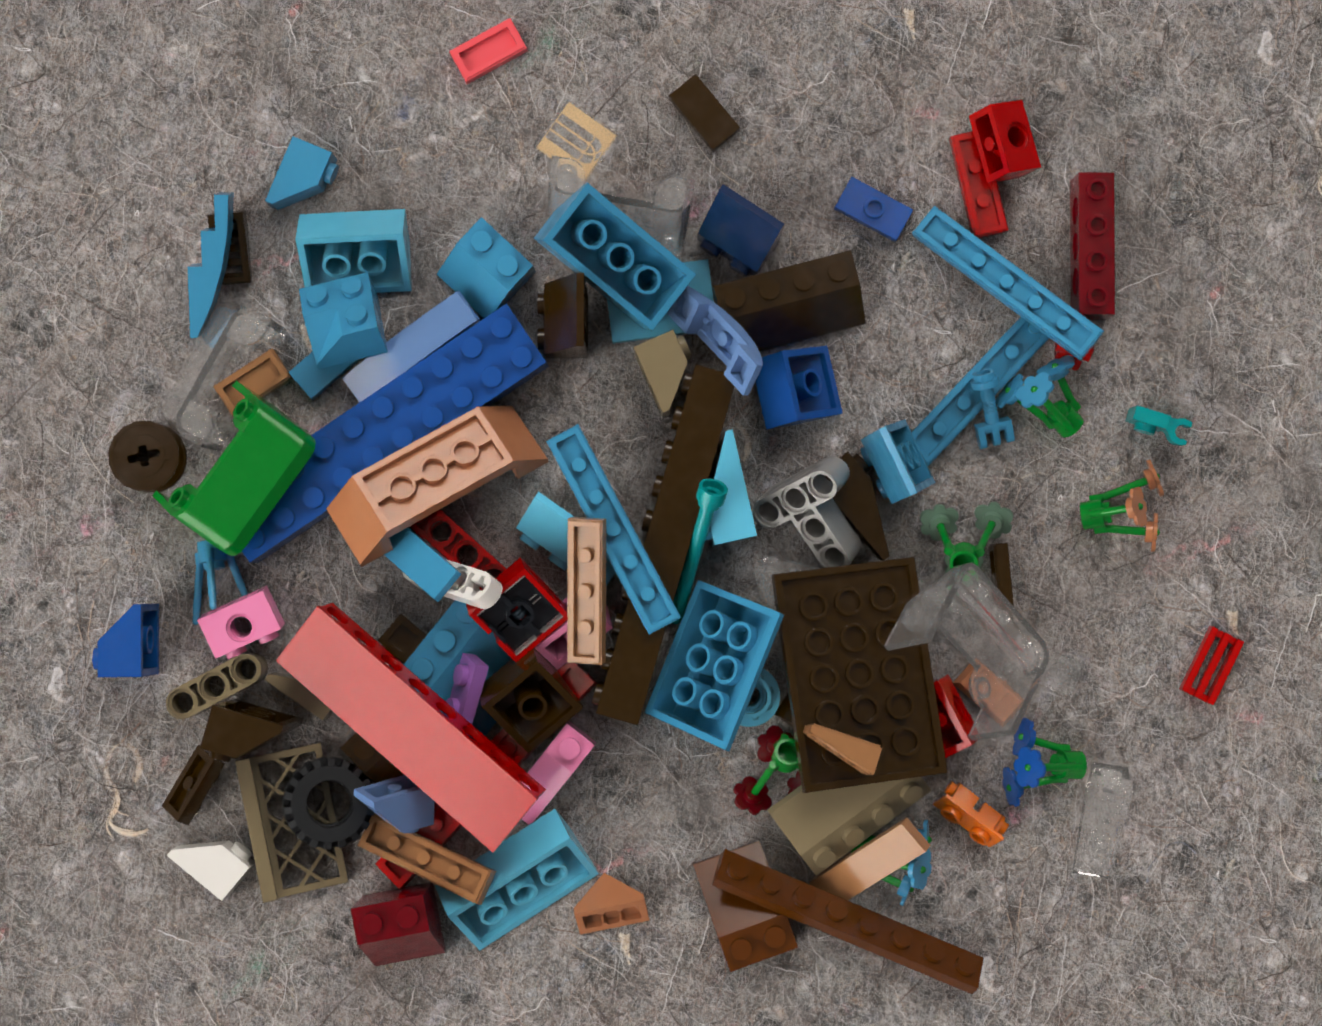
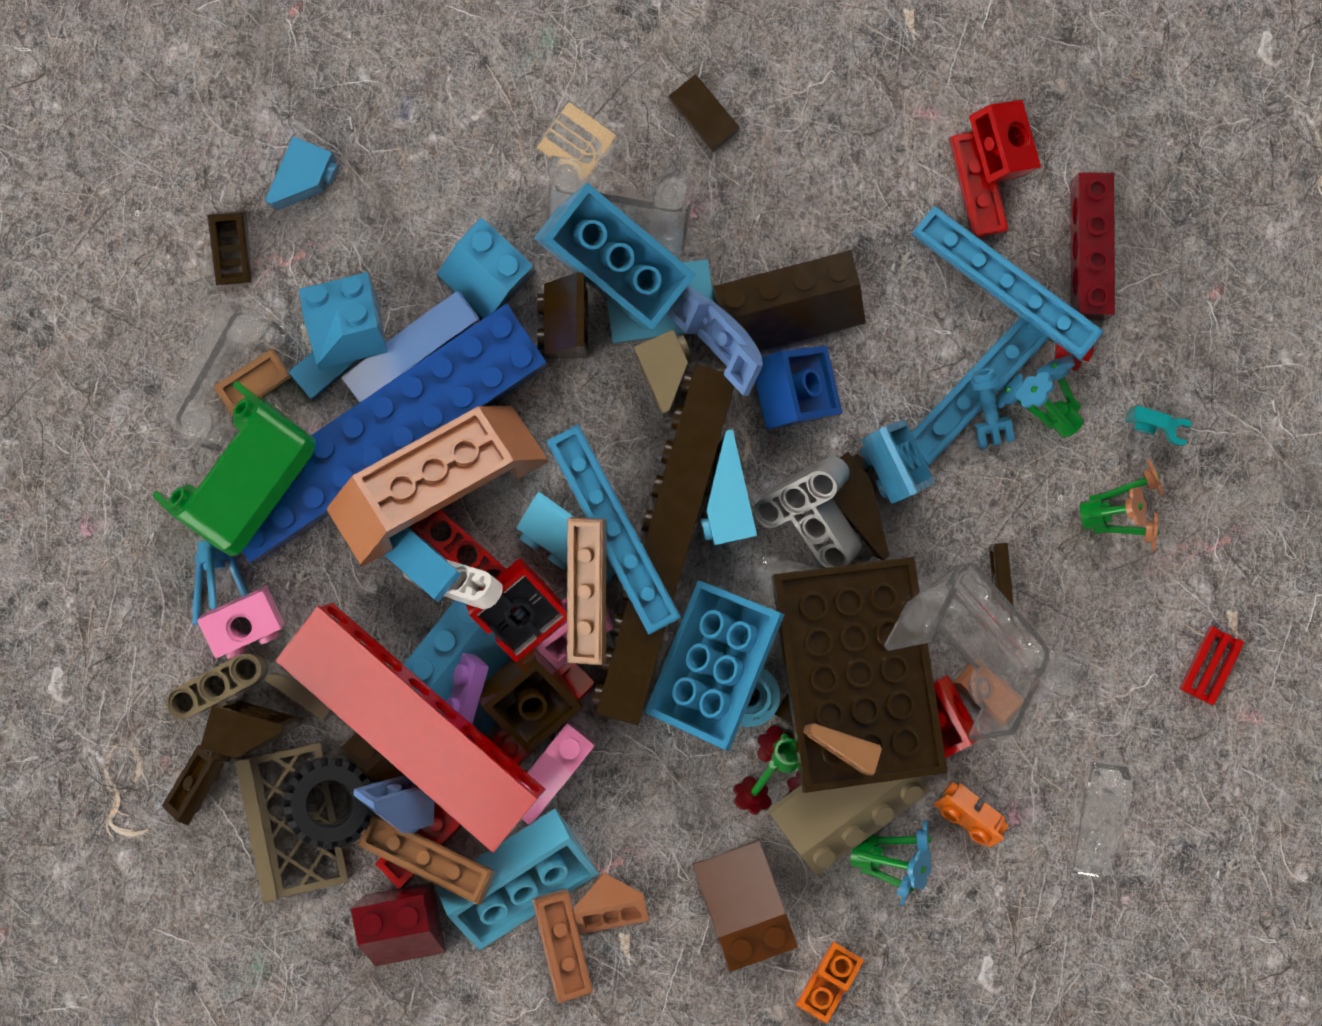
blue slope [92,603,159,678] -> none
dark brown piece [109,421,187,493] -> none
white slope [167,840,255,901] -> none
dark azure slope [187,192,234,338] -> none
medium azure slope [295,209,412,293] -> none
dark brown plate [378,614,427,667] -> none
coral tile [449,18,528,84] -> none
teal piece [672,478,728,624] -> none
dark blue slope [697,184,784,277] -> none
reddish brown plate [712,849,983,994] -> none
tile [809,817,931,900] -> none
blue plate [834,176,913,242] -> none
sand green plant [920,501,1014,587] -> none
plant [1002,717,1087,807] -> none
none -> nougat tile [532,888,593,1003]
none -> orange slope [795,942,864,1023]

